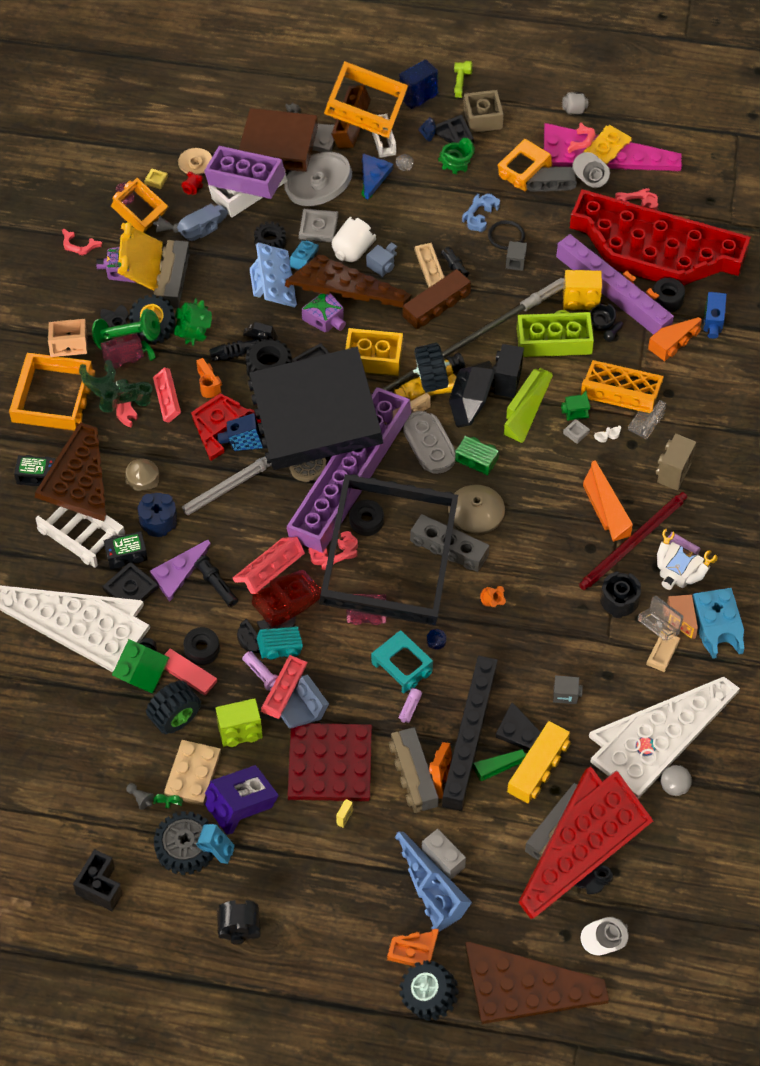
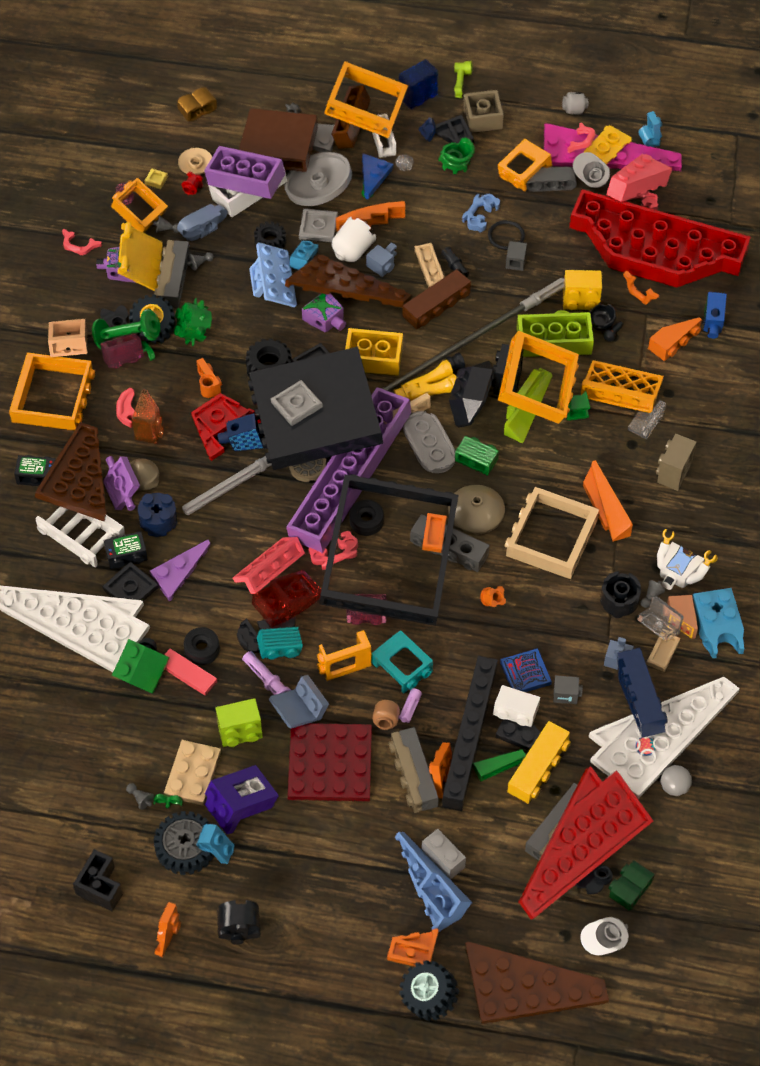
clear green piece [79,360,153,412] -> none
black wheel [146,681,201,734] -> none
coral plate [153,367,181,423] -> none
black pin [194,555,238,607] -> none
black hinge [209,338,259,361] -> none
black wing [243,322,278,342] -> none
coral tile [260,655,308,719] -> none
light yellow tile [336,799,353,828] -> none
black wheel [413,342,450,393] -> none
clear blue tile [427,629,446,650] -> none
medium lavender brick [556,234,674,335] -> none
light grey tile [563,419,590,444] -> none
dark red piece [579,492,687,590] -> none
white piece [594,425,621,442] -> none
black tyre [653,277,685,312] -> none
lavender piece [668,532,700,555] -> none
none -> medium lavender plate [103,456,140,511]
none -> clear orange slope [132,389,164,444]
none -> orange wing [155,902,181,957]
none -> pearl gold brick [177,87,217,122]
none -> dark grey piece [187,252,214,271]
none -> light grey tile [270,380,323,426]
none -> light orange window [317,630,371,681]
none -> orange slope [336,201,405,232]
none -> medium nougat head [372,700,400,730]
none -> orange tile [422,513,447,553]
none -> white brick [493,685,540,727]
none -> light orange window [498,331,579,424]
none -> blue tile [500,648,552,692]
none -> tan window [504,487,599,579]
none -> sand blue brick [604,637,633,670]
none -> coral wedge [606,154,672,202]
none -> dark green brick [608,861,655,911]
none -> dark blue wedge [617,648,668,738]
none -> dark azure plate [638,111,662,147]
none -> dark grey piece [641,580,665,608]

